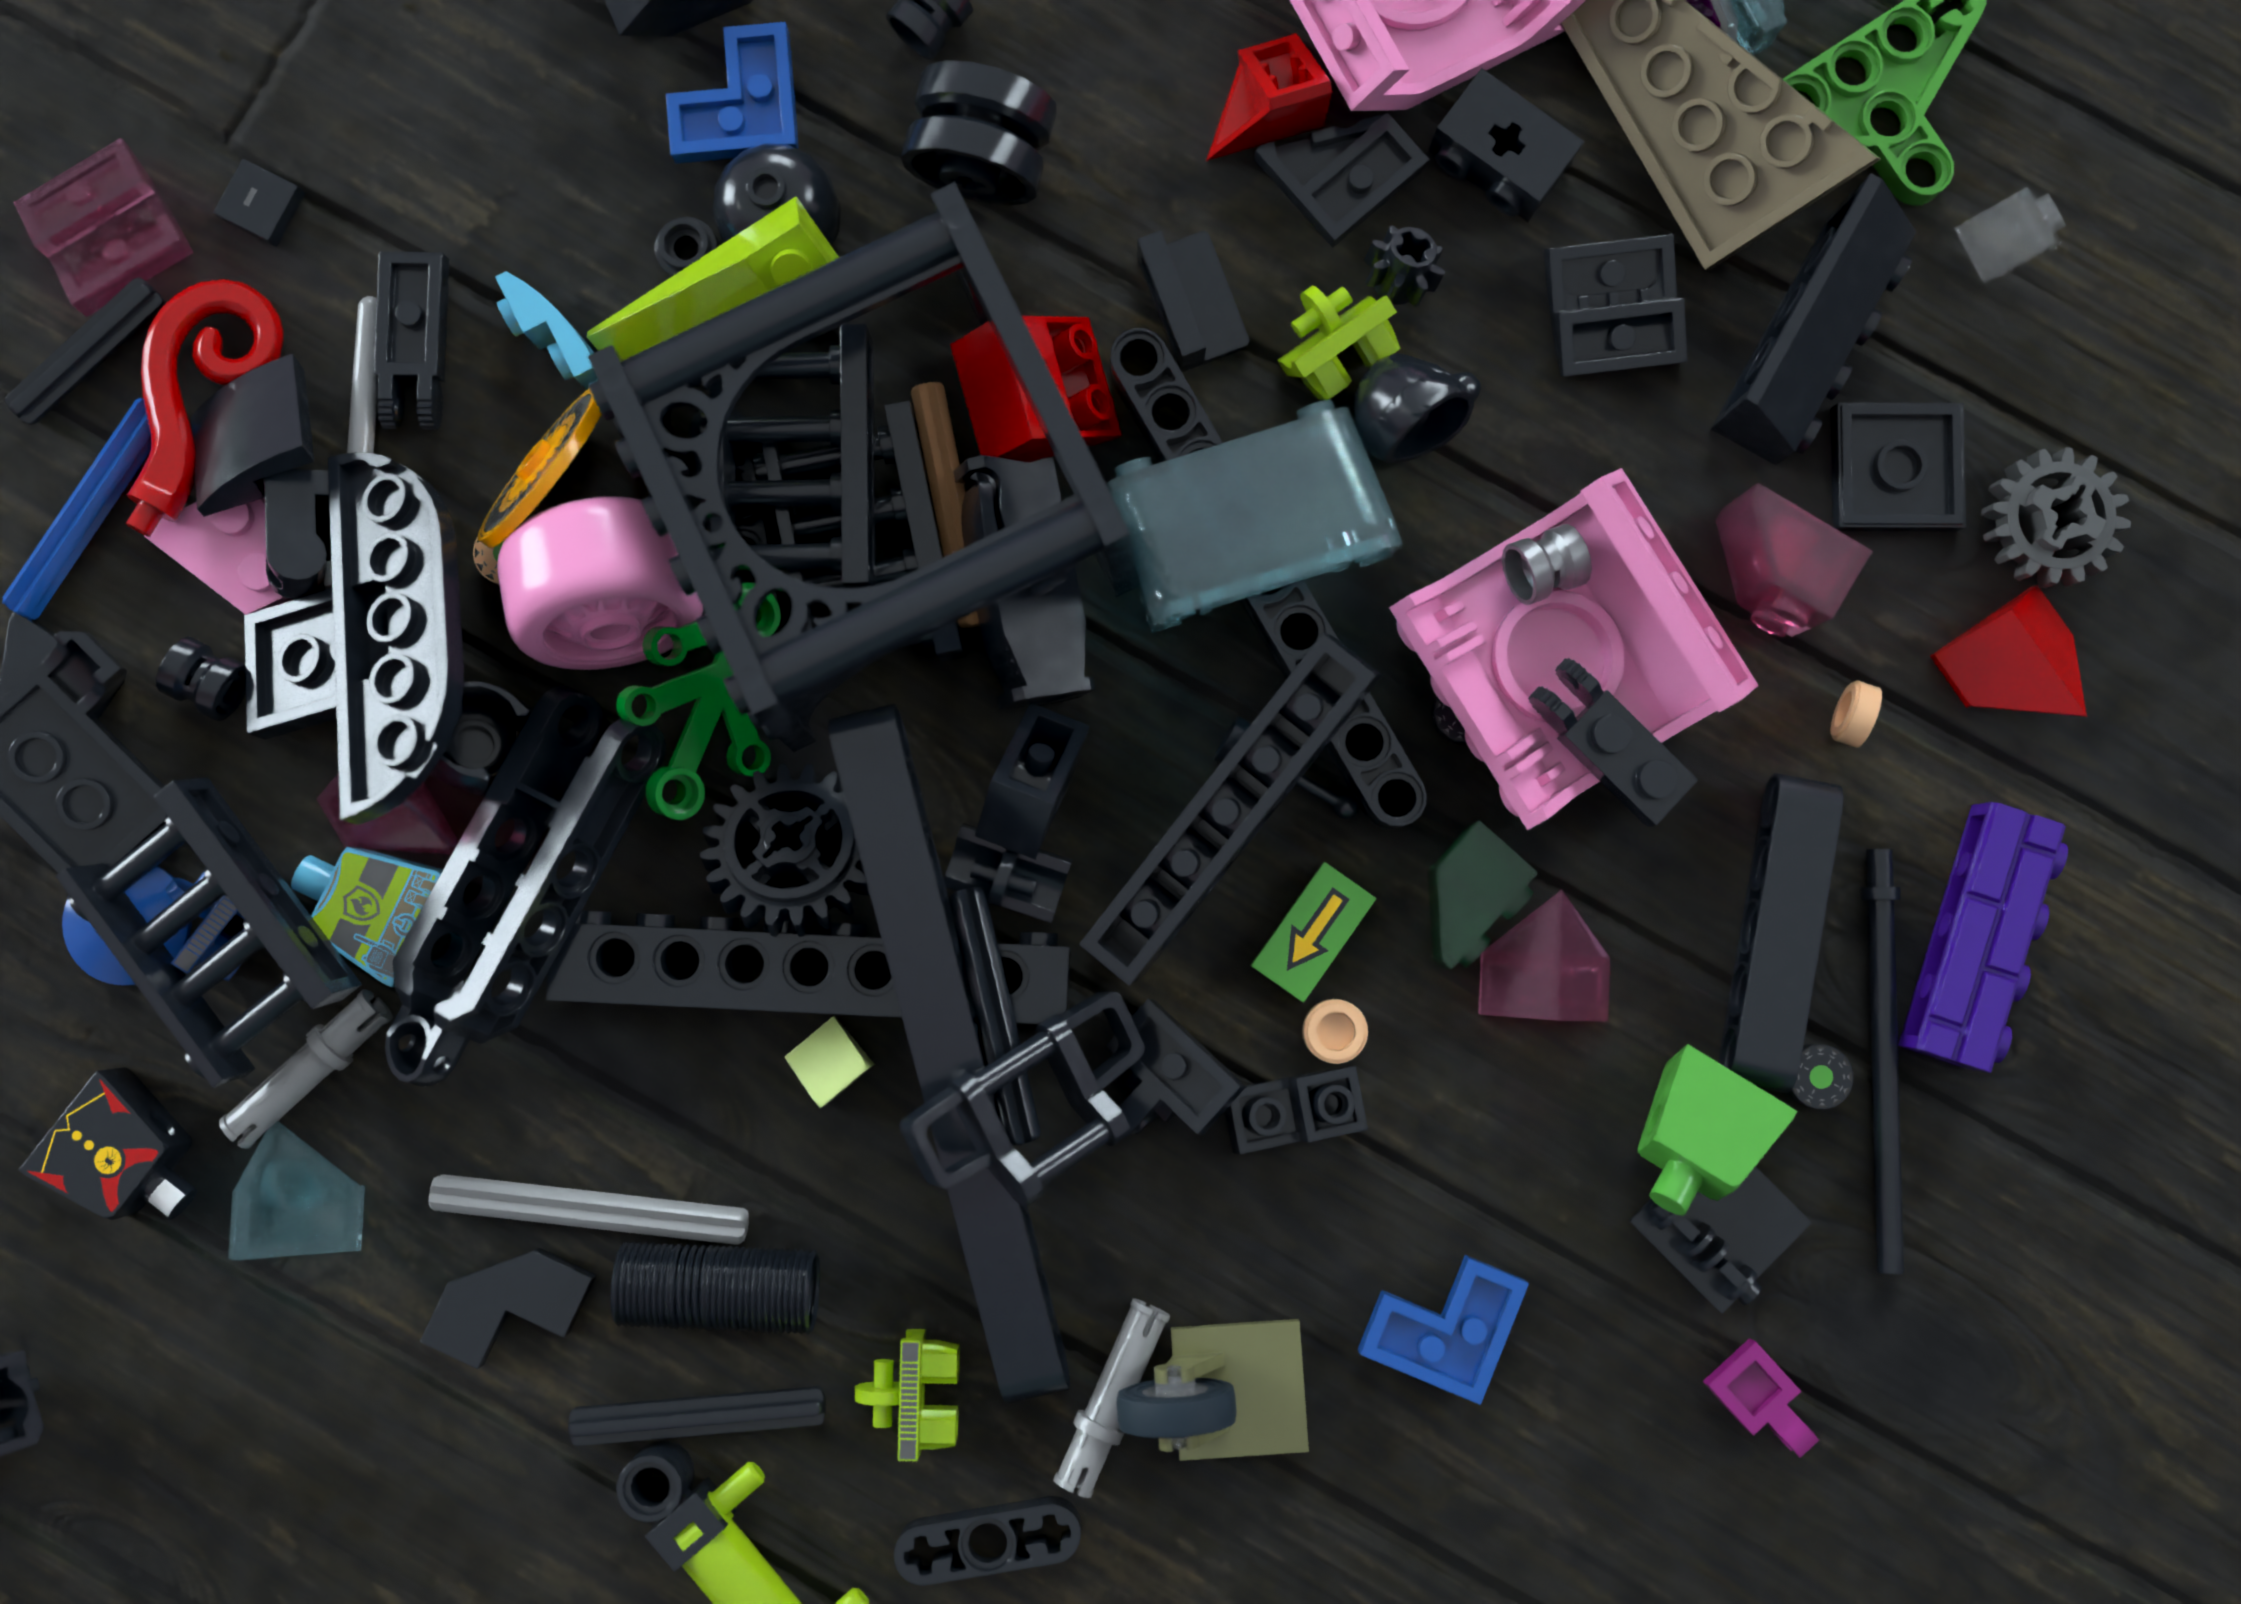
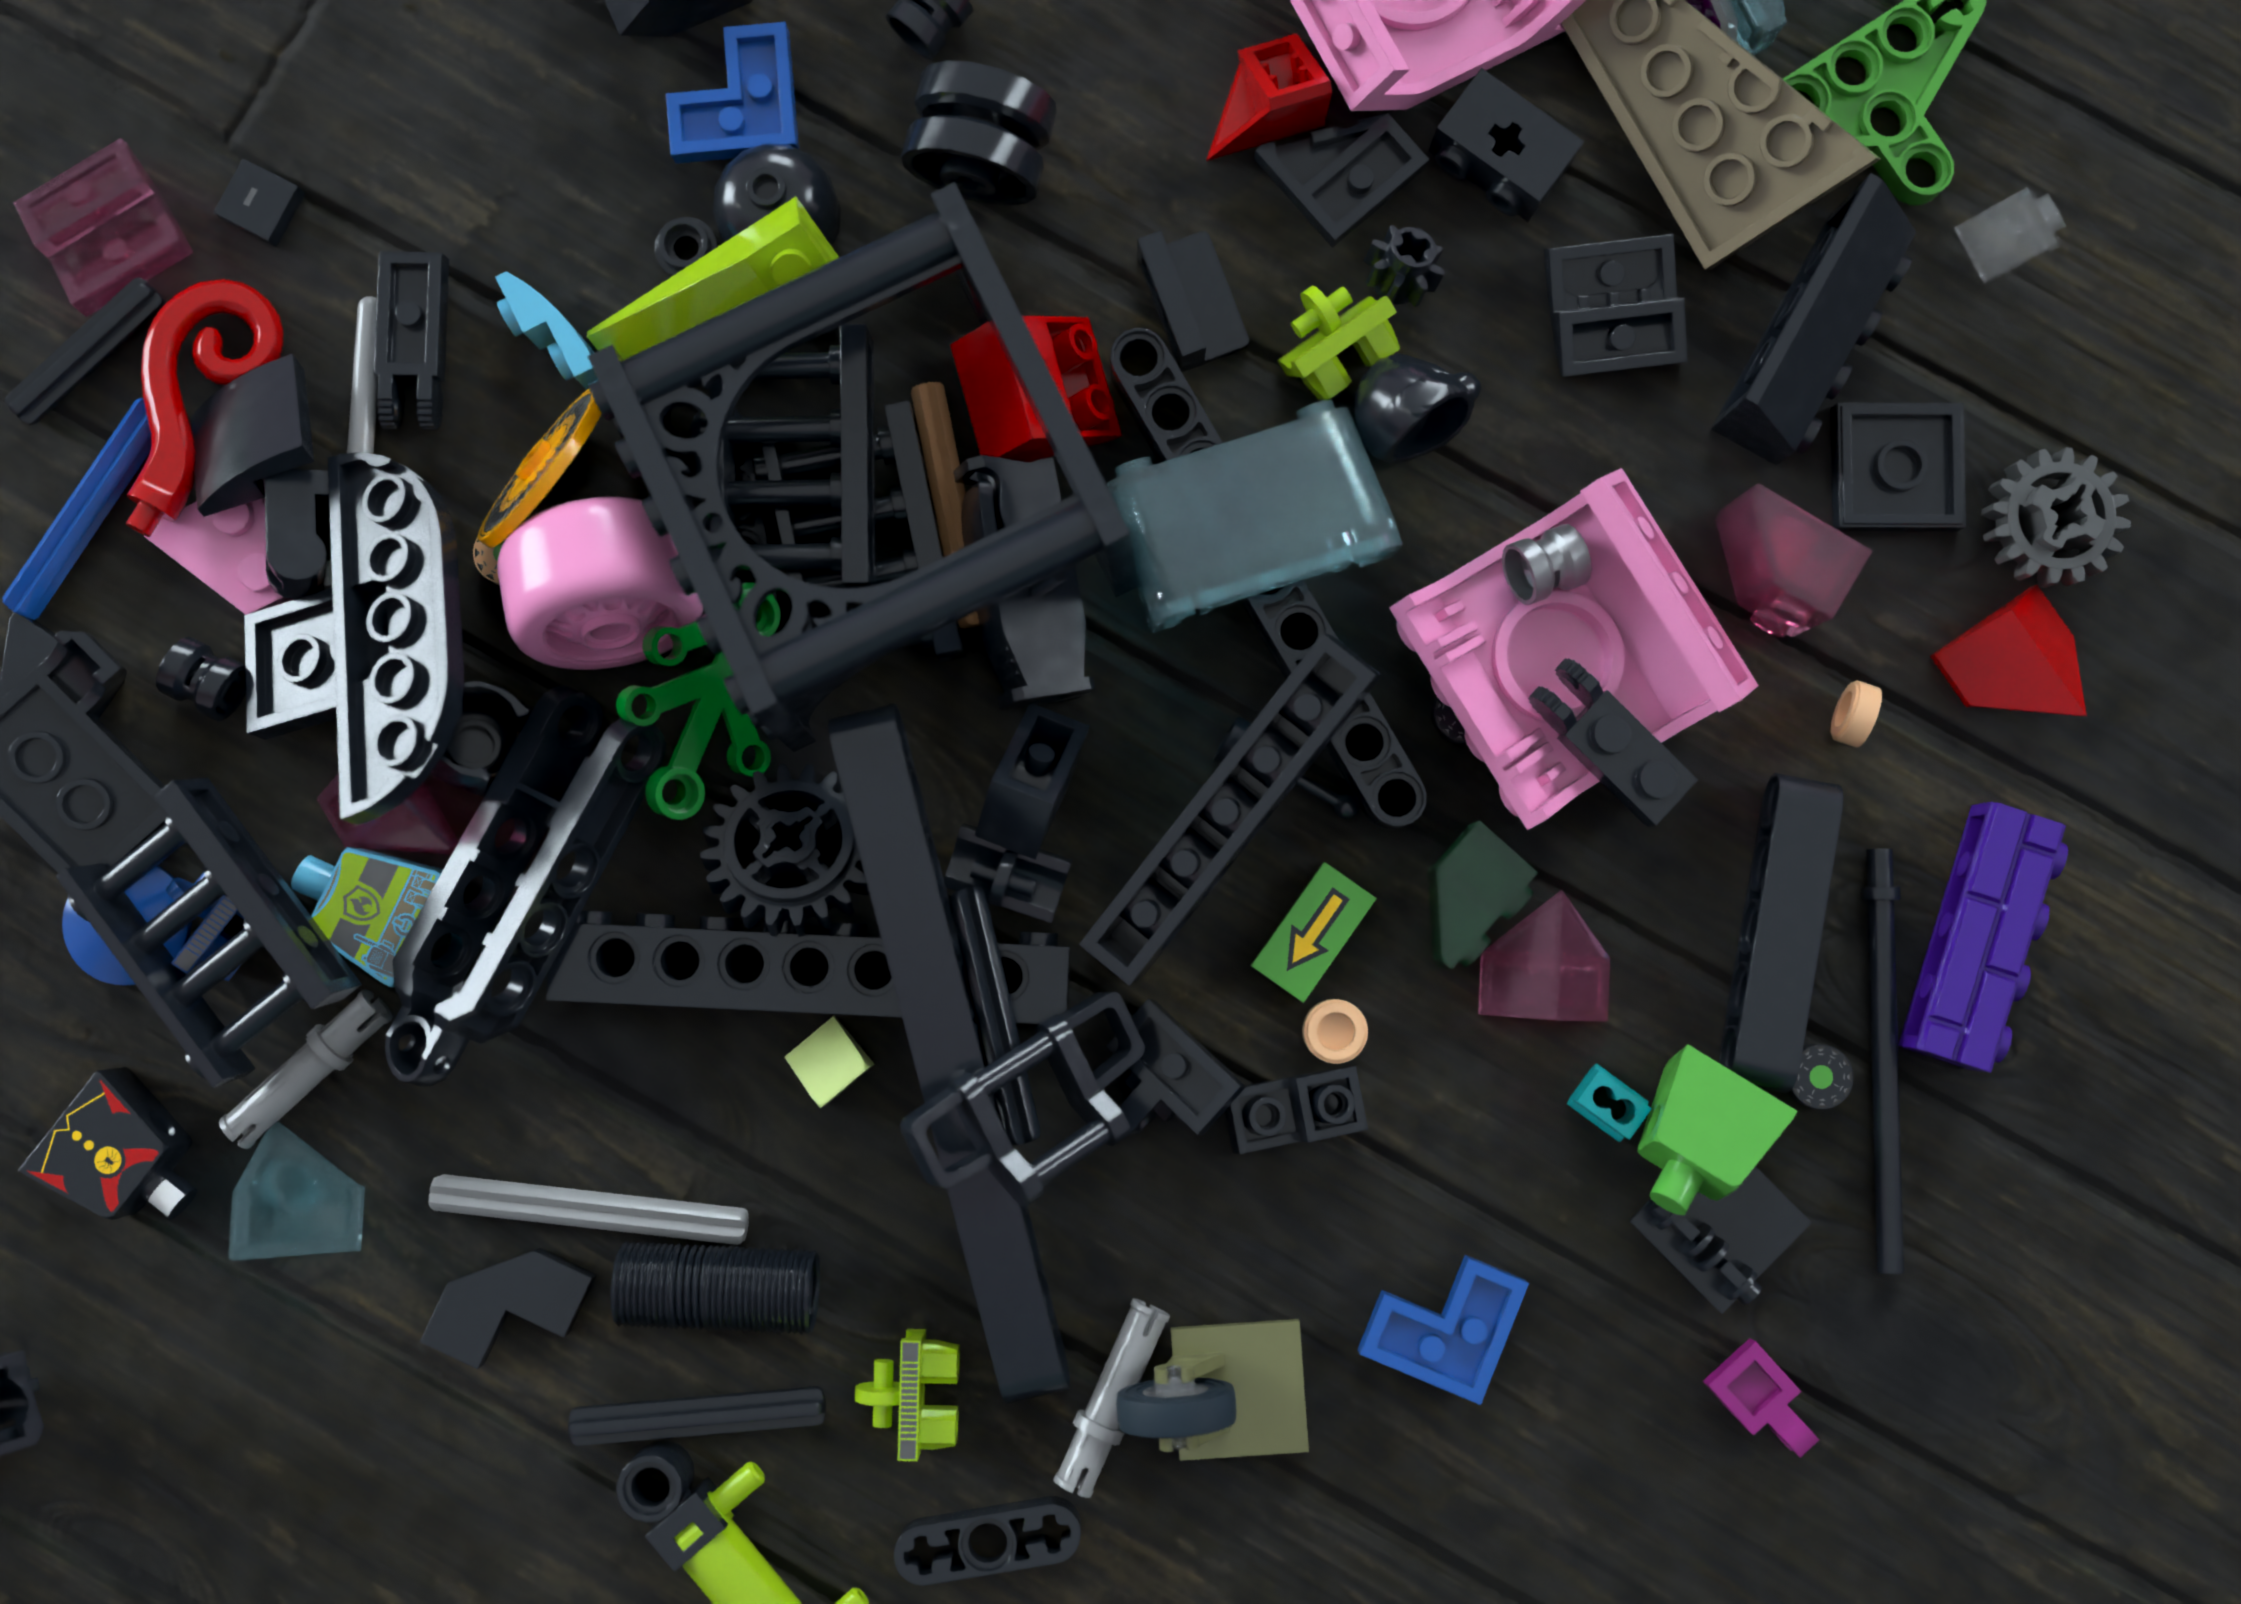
none -> teal piece [1567,1063,1652,1142]

